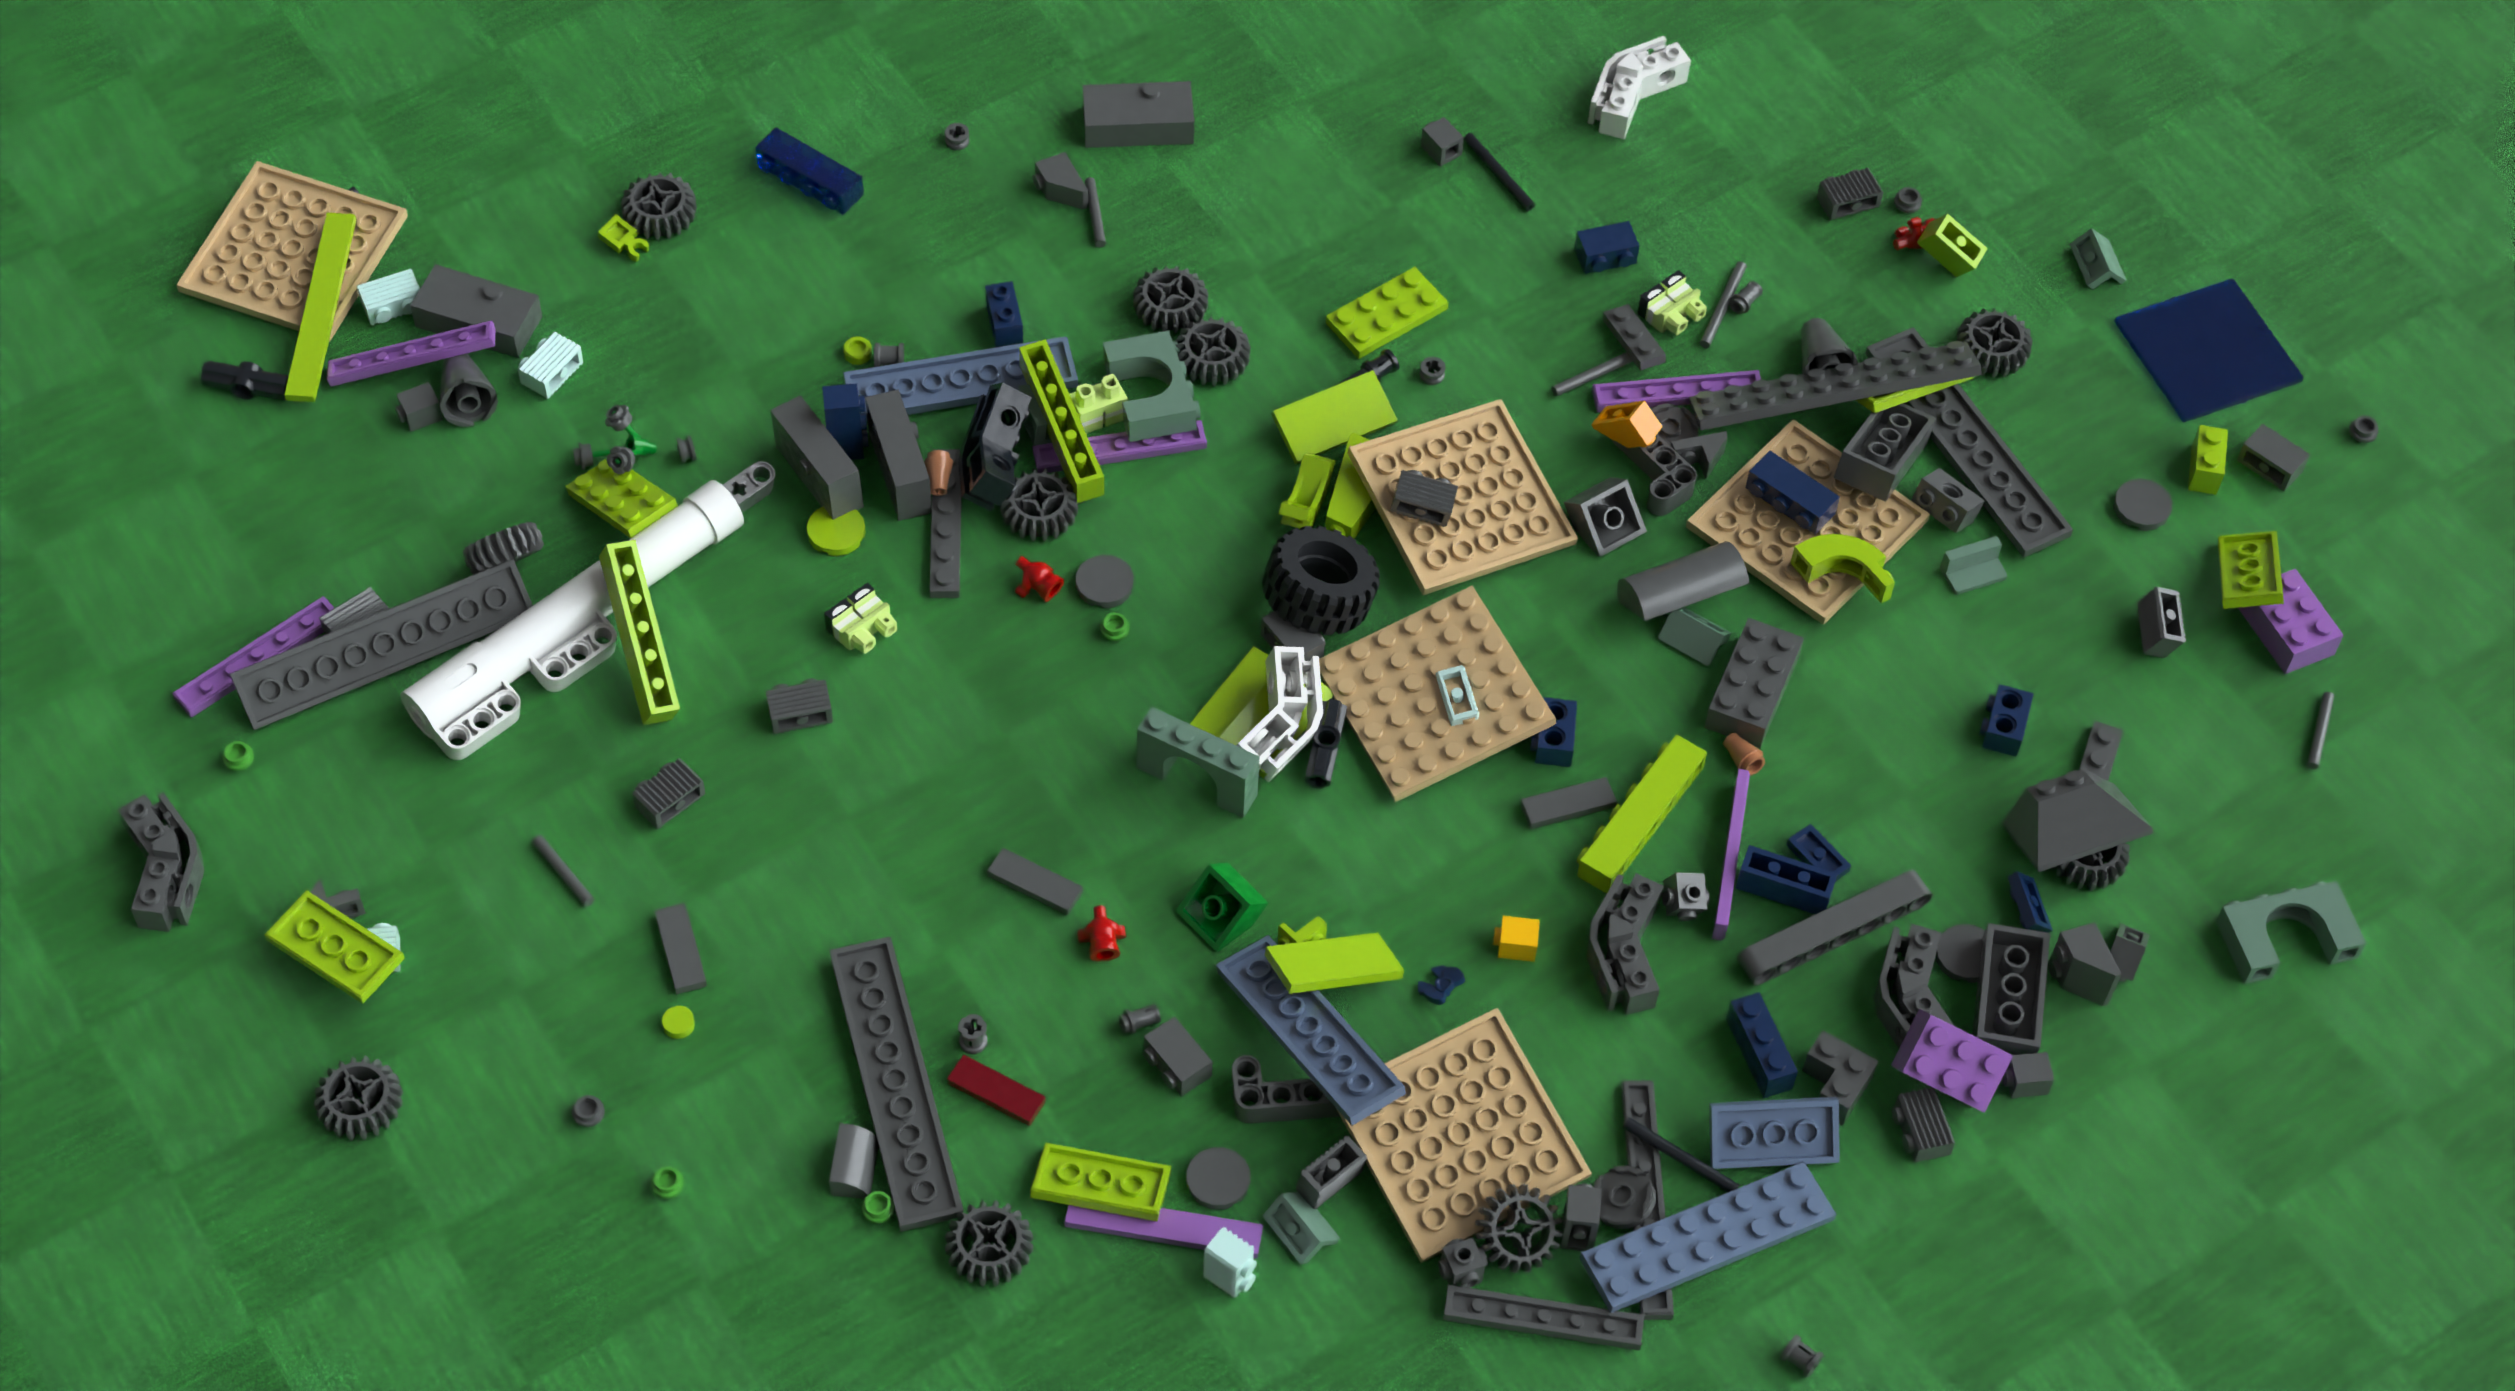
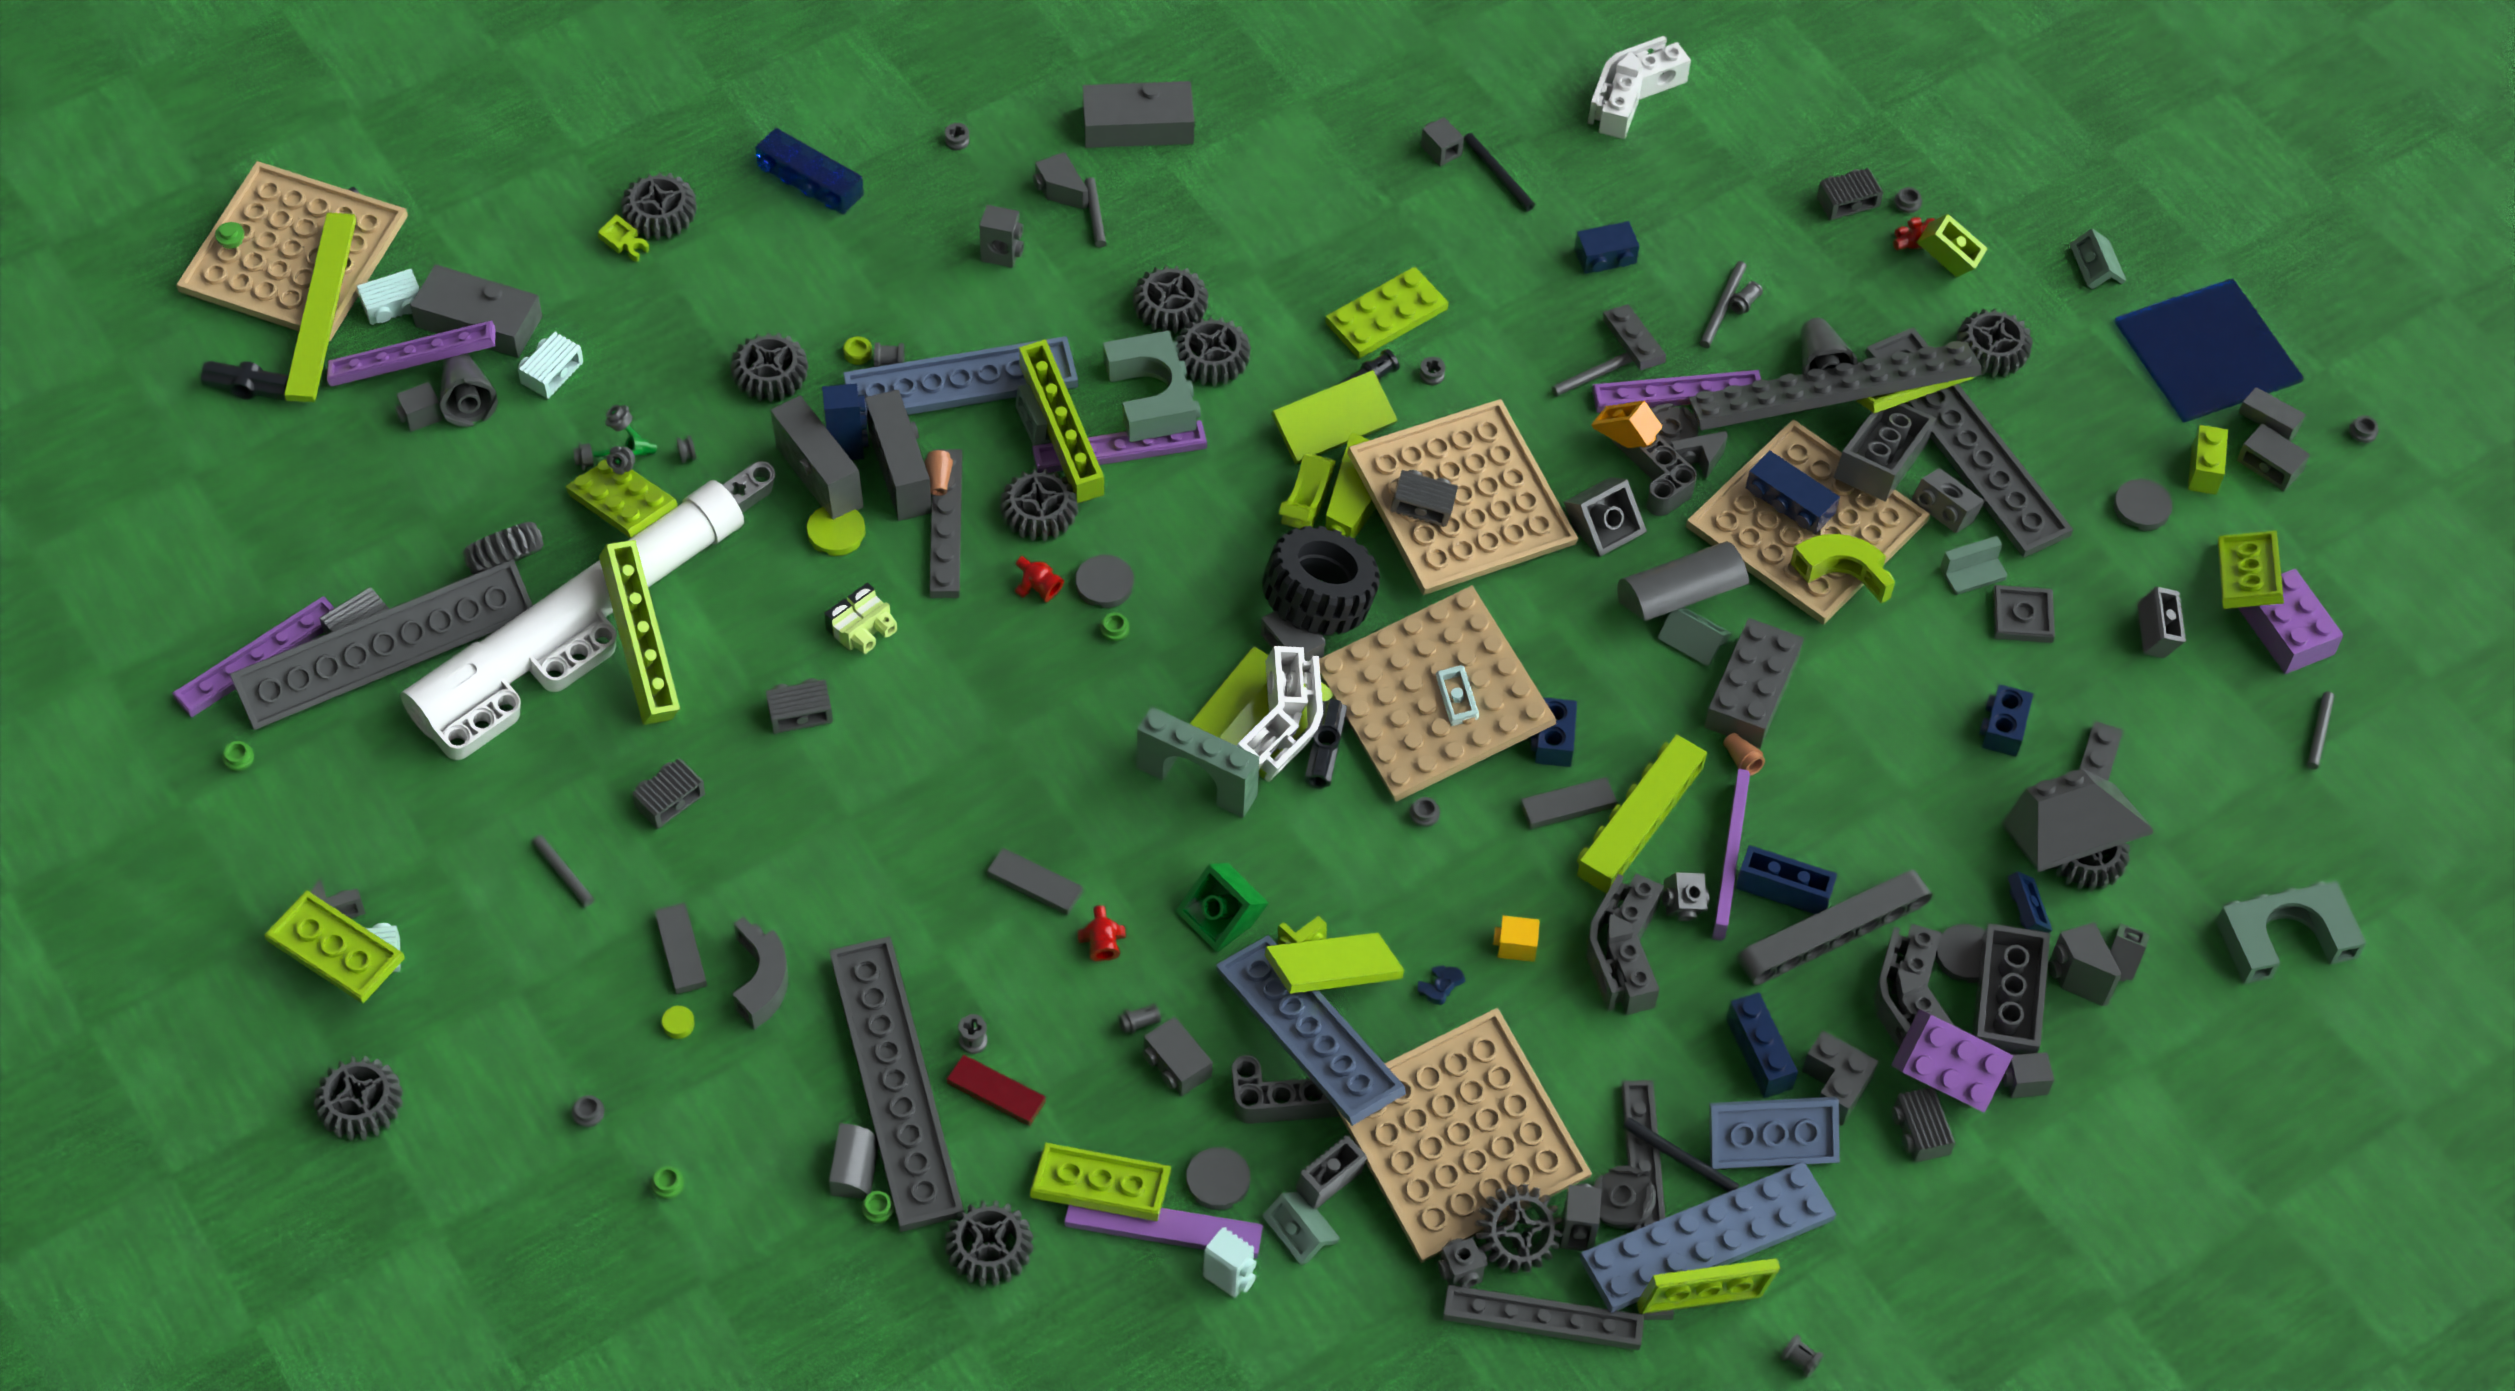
dark grey brick [117,792,205,932] -> none
black brick [958,382,1032,511] -> none
dark blue brick [985,281,1023,348] -> none
yellowish green hips [1069,374,1128,434] -> none
yellowish green hips [1637,270,1707,335] -> none
dark blue plate [1786,824,1852,881] -> none
none -> bright green plate [215,222,244,249]
none -> dark grey gear [731,332,808,403]
none -> dark grey arch [732,916,789,1030]
none -> dark grey brick [979,205,1024,268]
none -> dark grey plate [1410,797,1440,827]
none -> lime tile [1637,1258,1780,1314]
none -> dark grey tile [1992,585,2055,643]
none -> dark grey brick [2239,387,2306,441]

